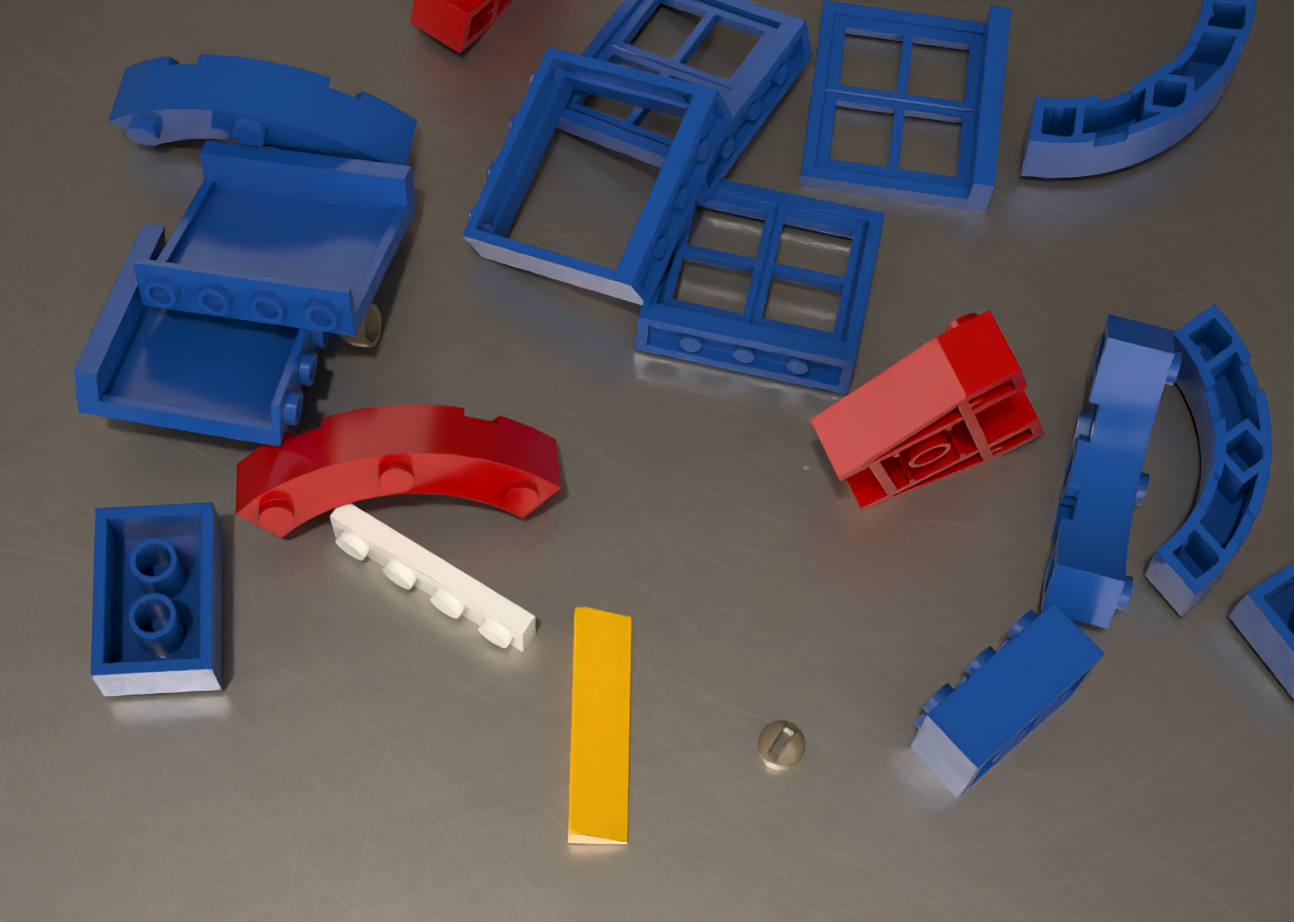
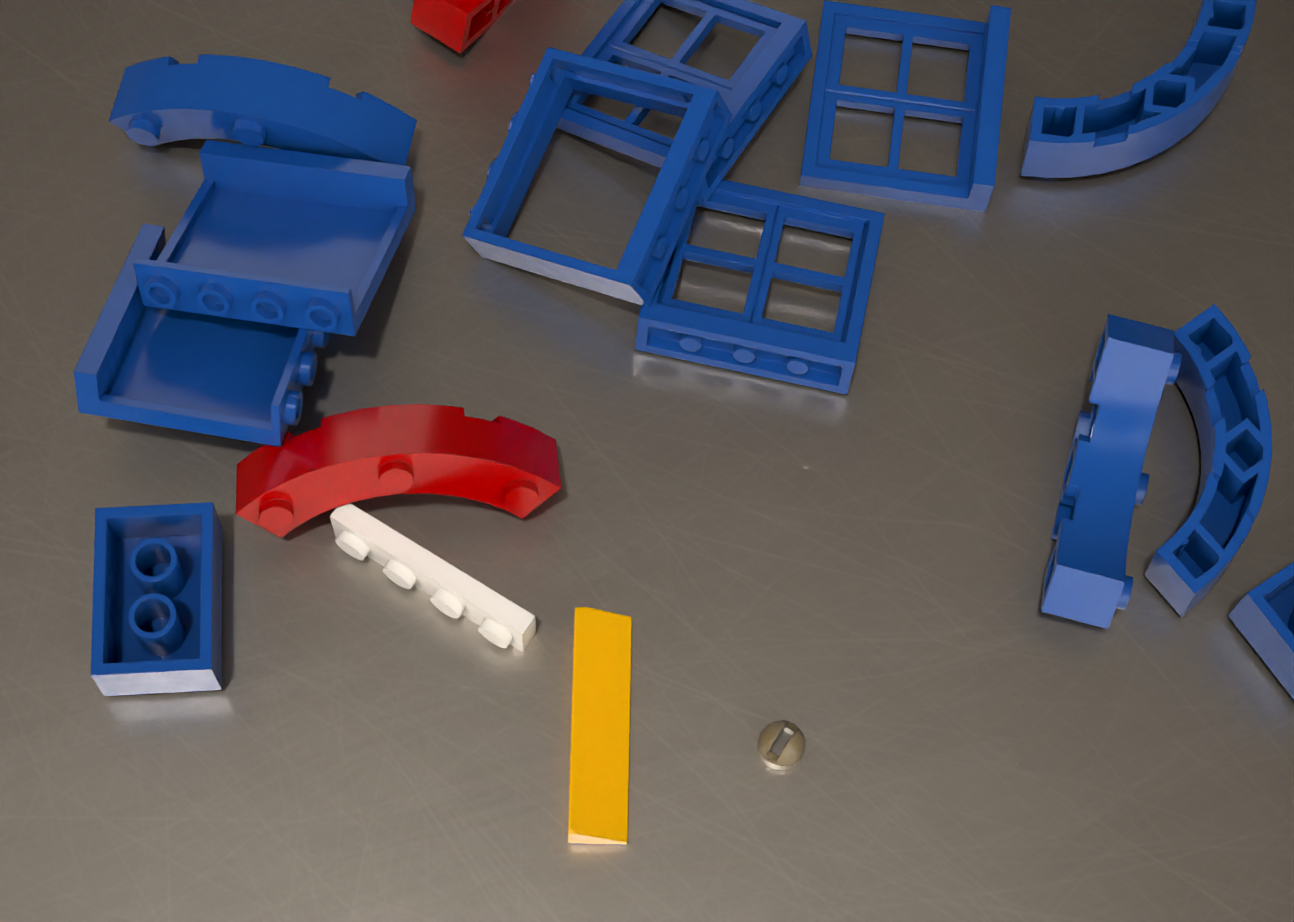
dark tan hinge [338,304,381,347] -> none
red wedge [810,310,1045,511] -> none
blue brick [910,602,1105,798] -> none

